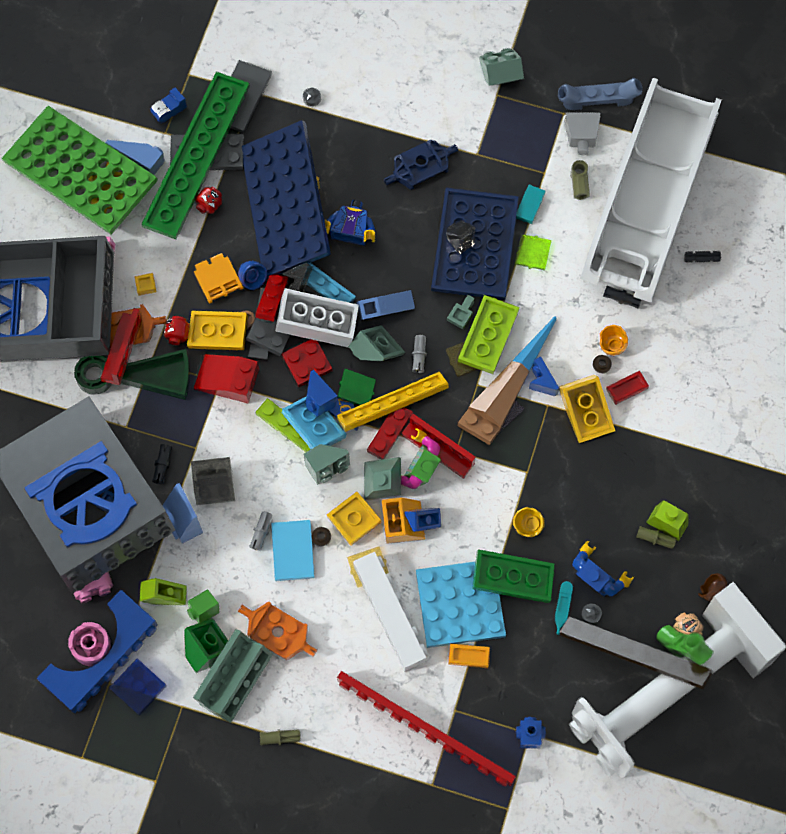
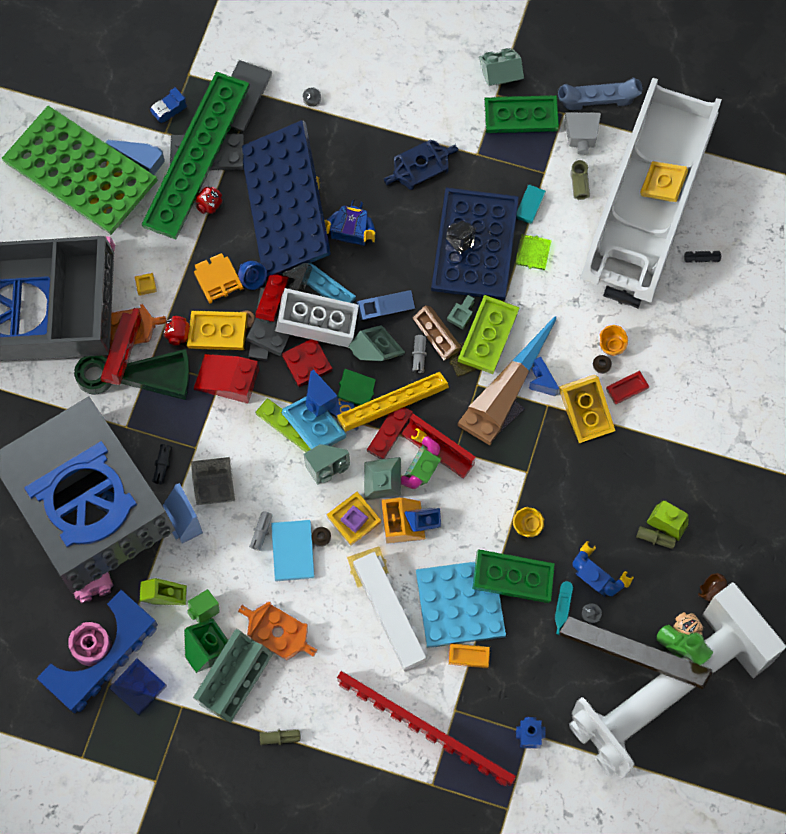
none -> medium lavender tile [341,505,368,533]
none -> medium nougat slope [413,306,462,360]
none -> green plate [484,96,559,133]
none -> yellow plate [640,161,688,202]

